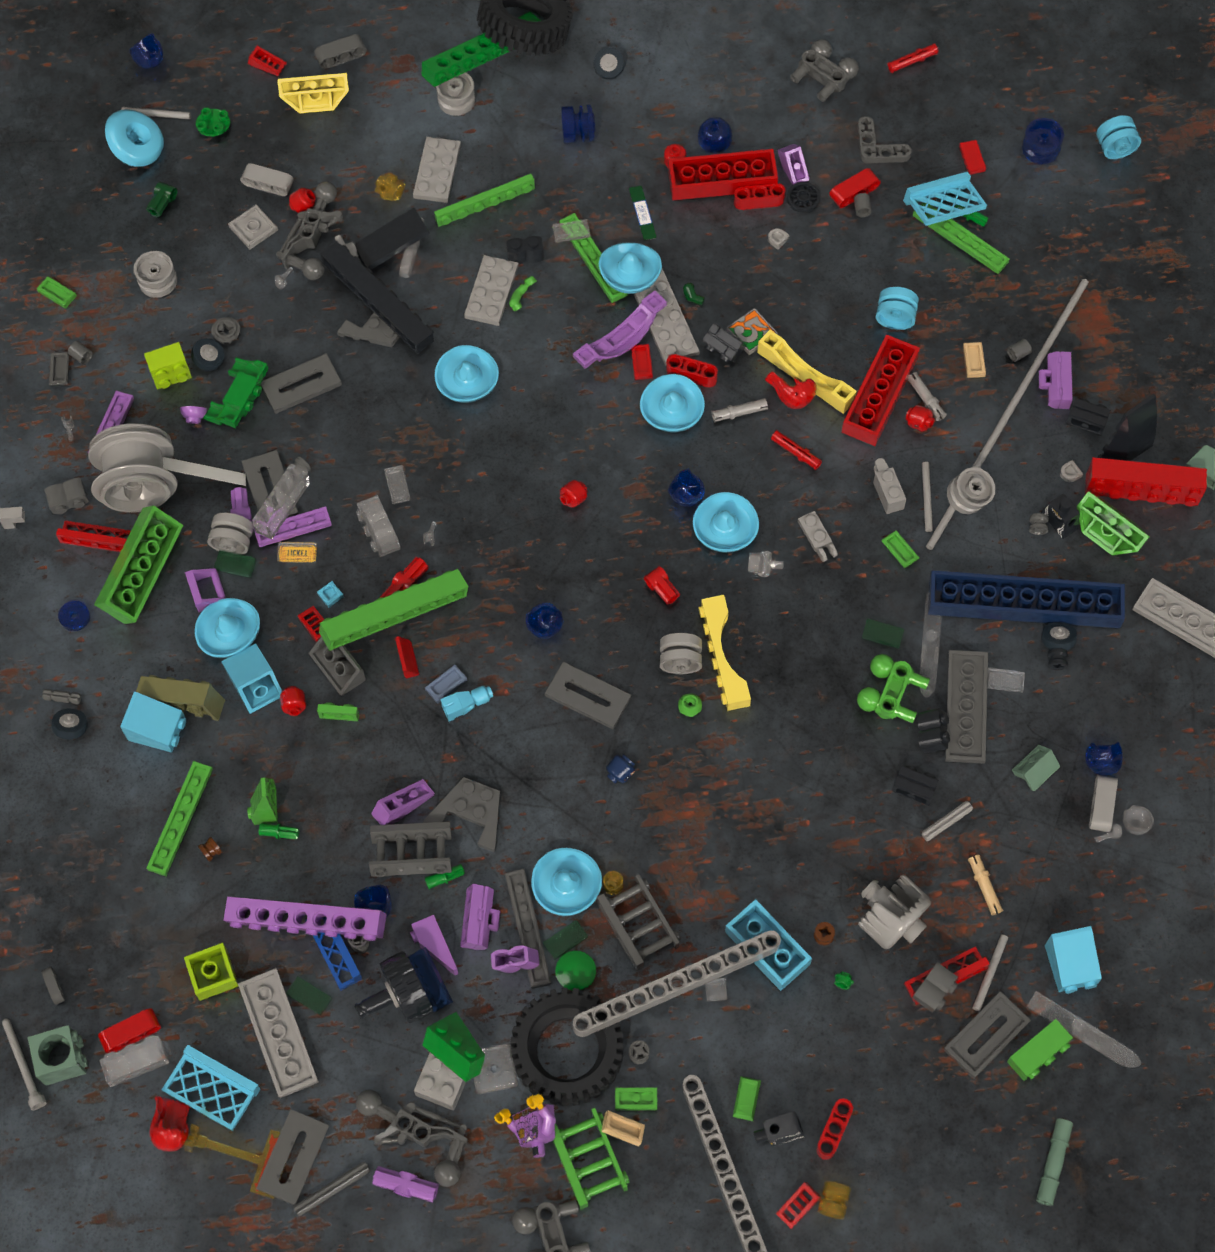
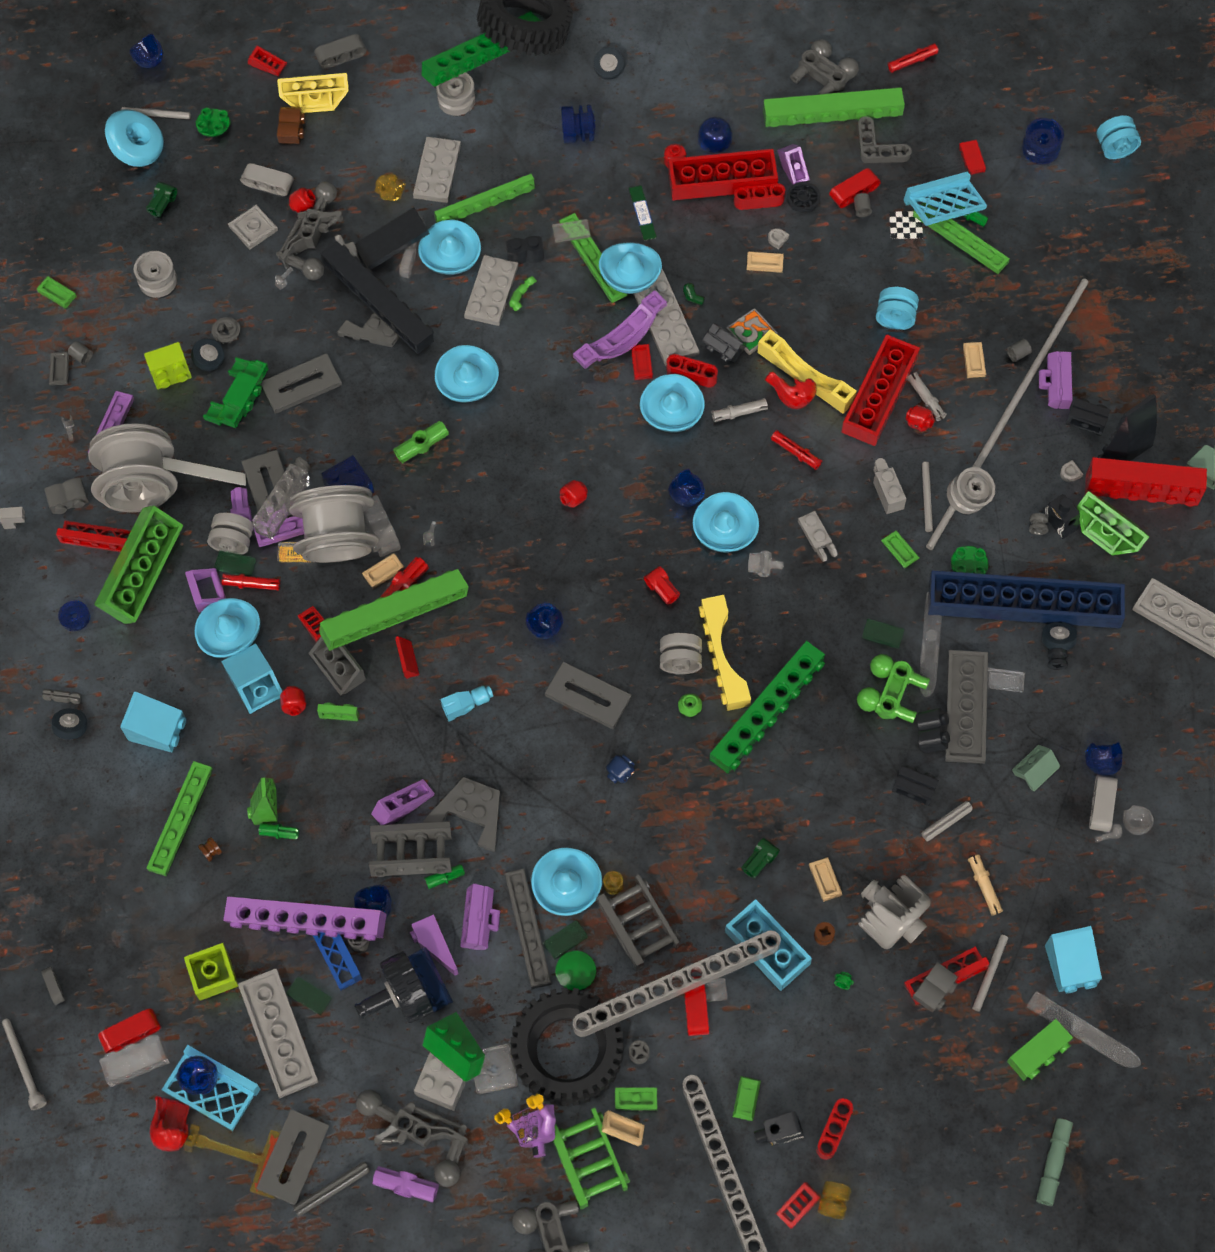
sand green brick [28,1025,88,1086] -> none
olive wedge [136,675,225,721] -> none
medium lavender piece [180,406,207,424] -> none
medium azure tile [317,581,344,608] -> none
clear tile [384,465,411,504] -> none
sand blue tile [425,665,468,704] -> none
medium lavender brick [491,945,540,973] -> none
dark grey piece [943,991,1031,1079] -> none
none -> clear blue piece [176,1056,218,1095]
none -> red pin [222,573,281,591]
none -> reddish brown brick [277,107,306,144]
none -> light grey wheel [289,485,379,563]
none -> clear blue brick [321,455,375,494]
none -> tan tile [362,553,405,589]
none -> bright green piece [393,421,449,463]
none -> medium azure hat [418,220,481,275]
none -> red beam [684,976,709,1036]
none -> green brick [710,641,825,774]
none -> dark green piece [741,838,780,879]
none -> tan tile [747,252,784,272]
none -> bright green brick [763,88,905,127]
none -> tan tile [809,857,842,902]
none -> sticker [889,211,923,239]
none -> green dish [951,546,989,574]

